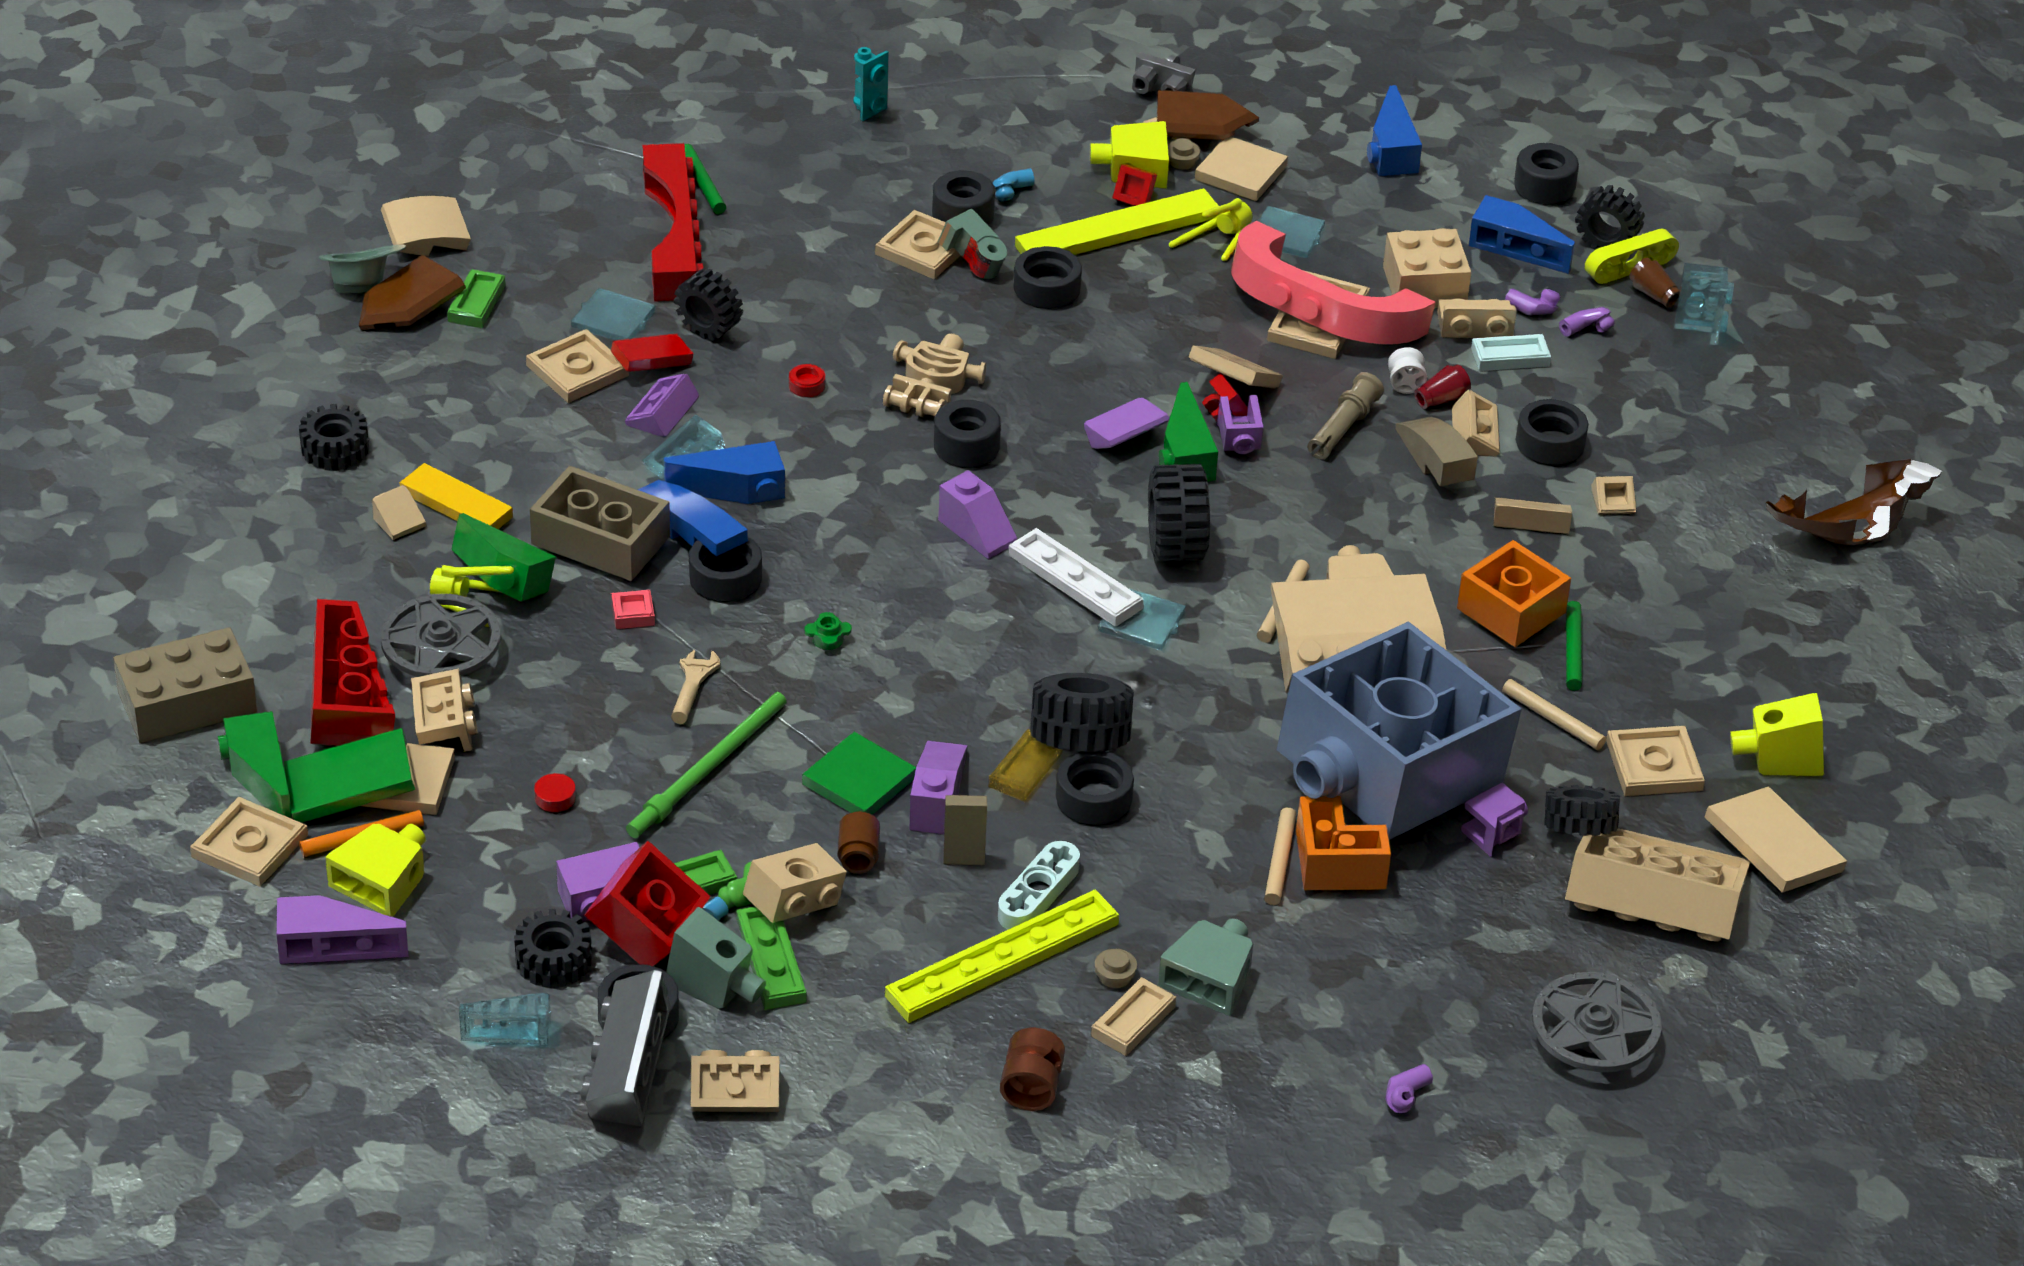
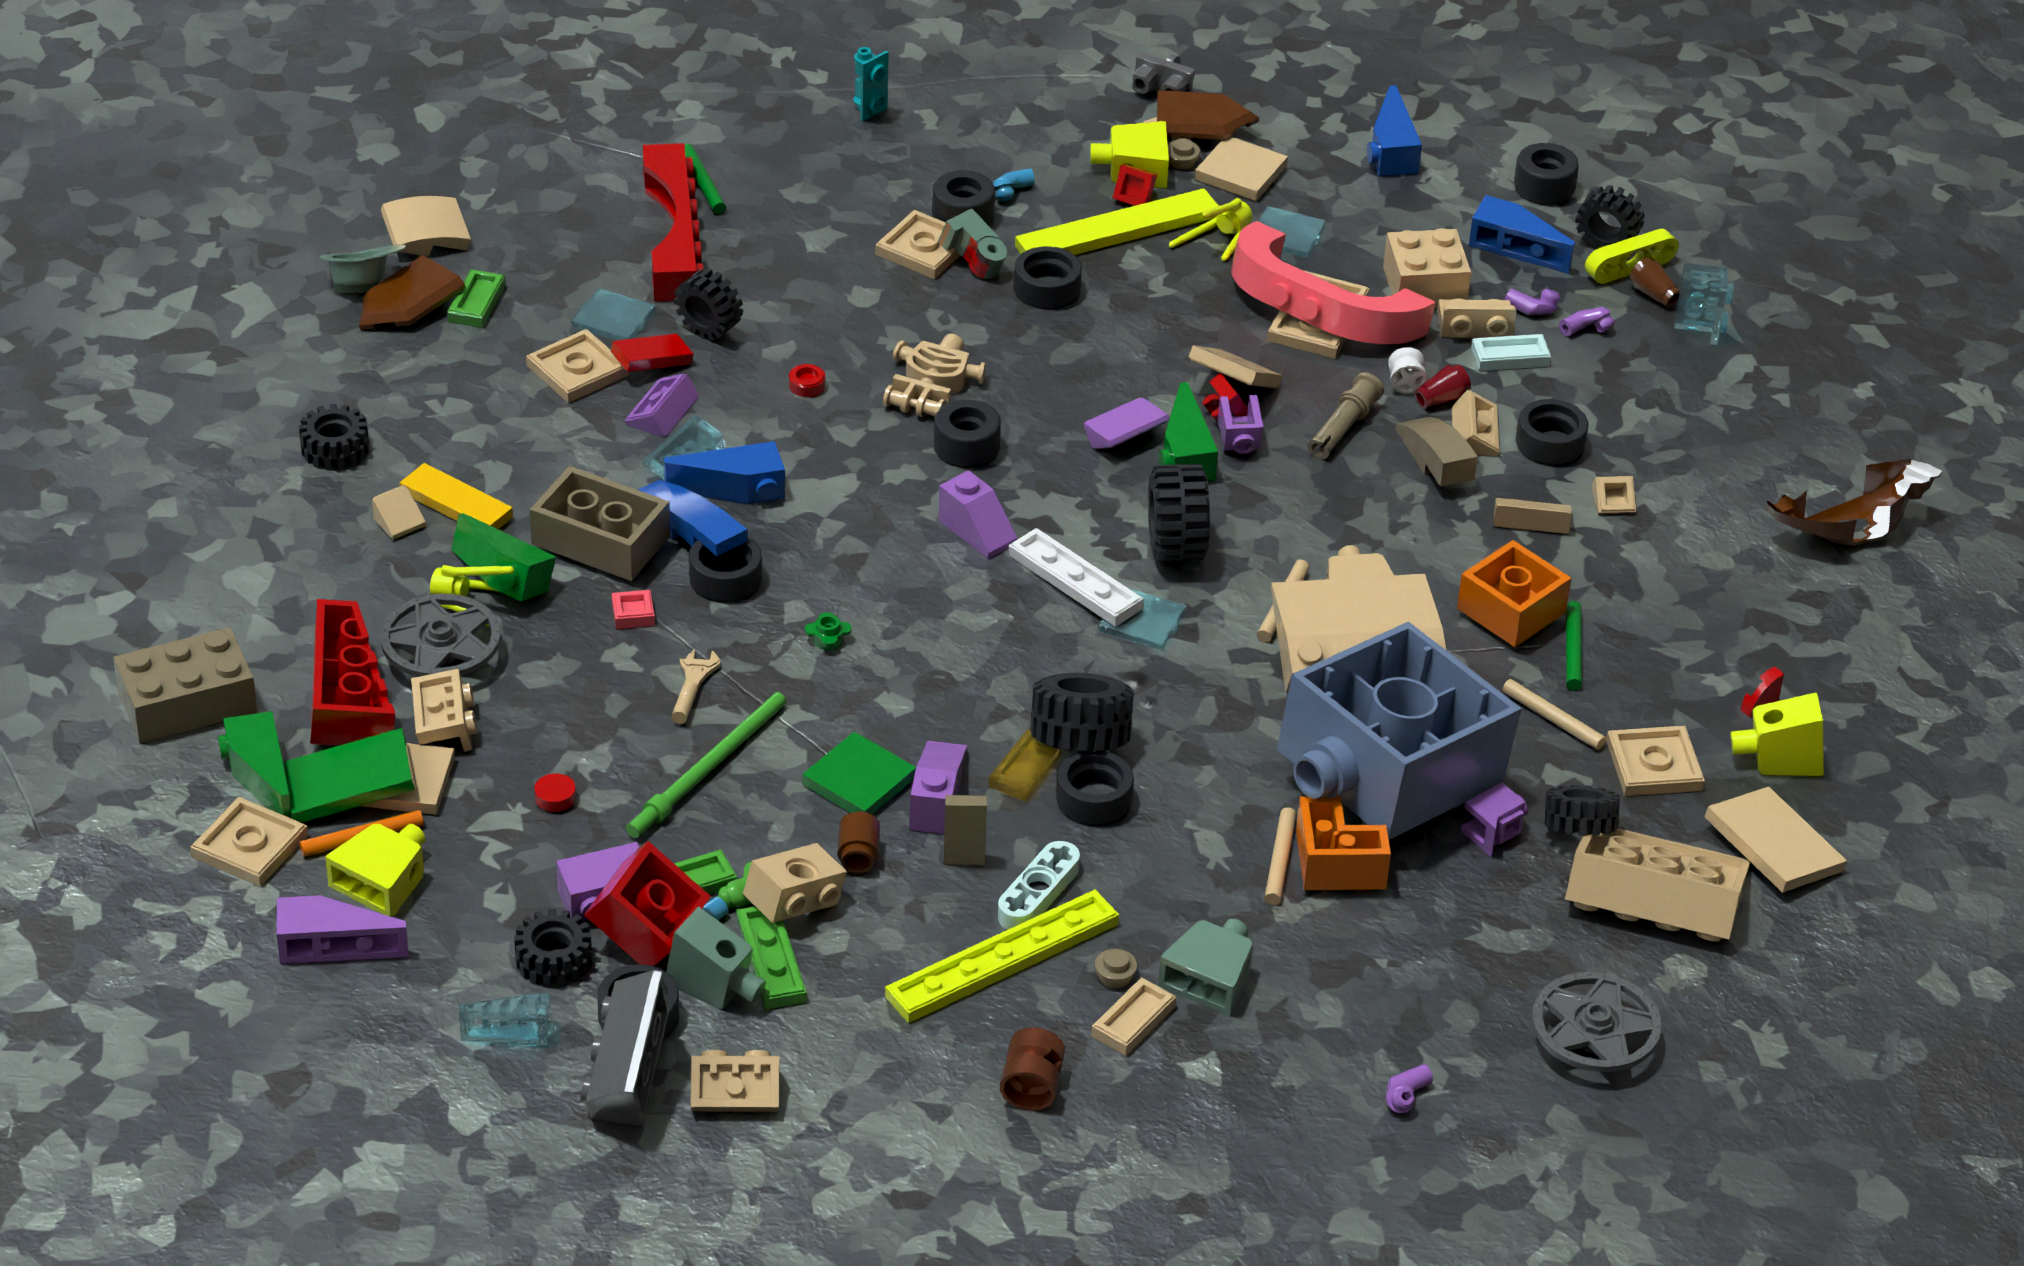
none -> red tile [1740,666,1784,718]

